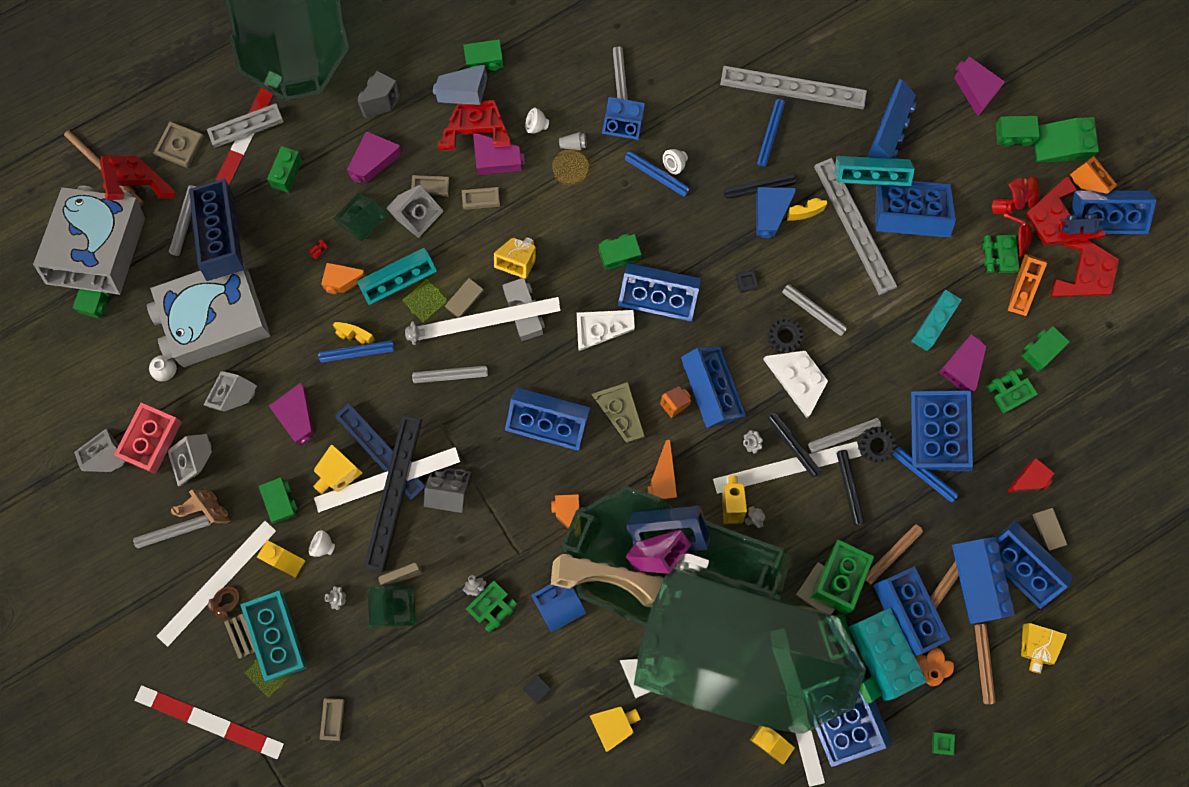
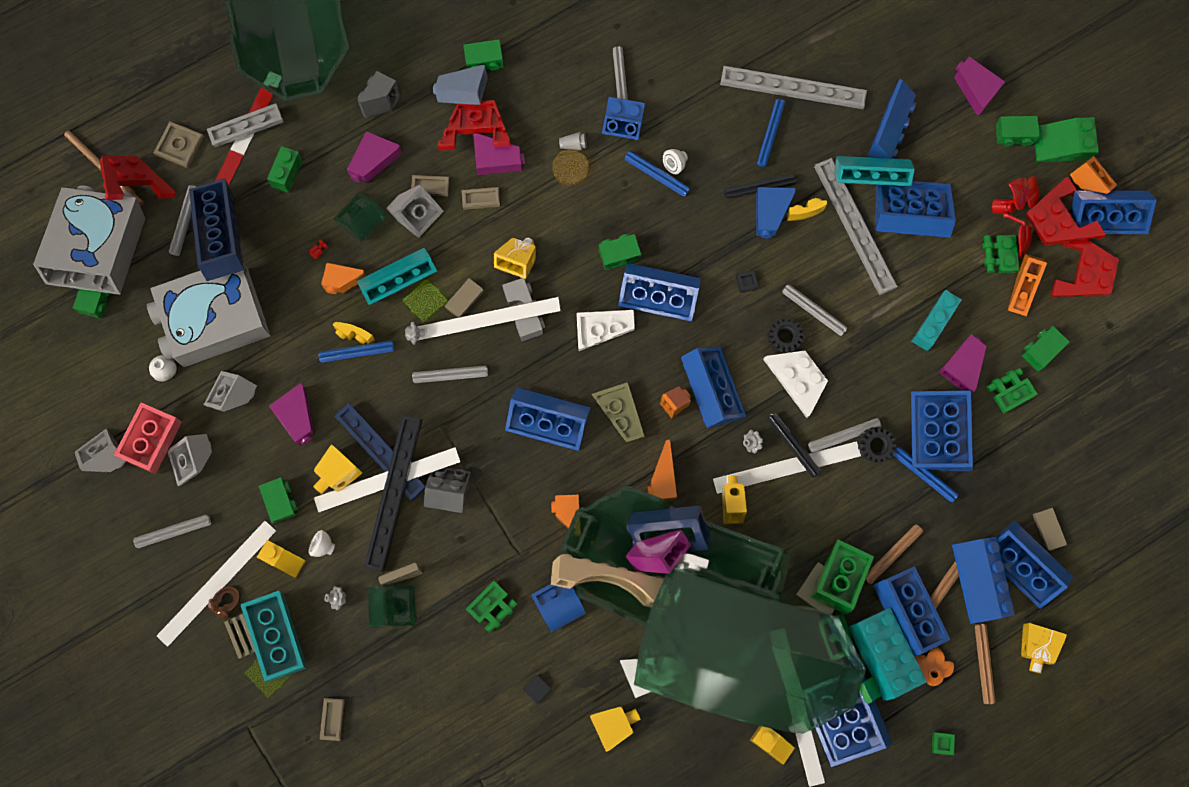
sticker [134,685,284,759] -> none
medium nougat plate [171,490,230,524] -> none
light grey plant [463,575,487,596] -> none
white brick [525,108,549,134] -> none
light grey plant [745,506,765,528] -> none
black axle [836,449,864,526] -> none
red slope [1007,458,1054,493] -> none
dark blue hinge [1060,214,1104,234] -> none

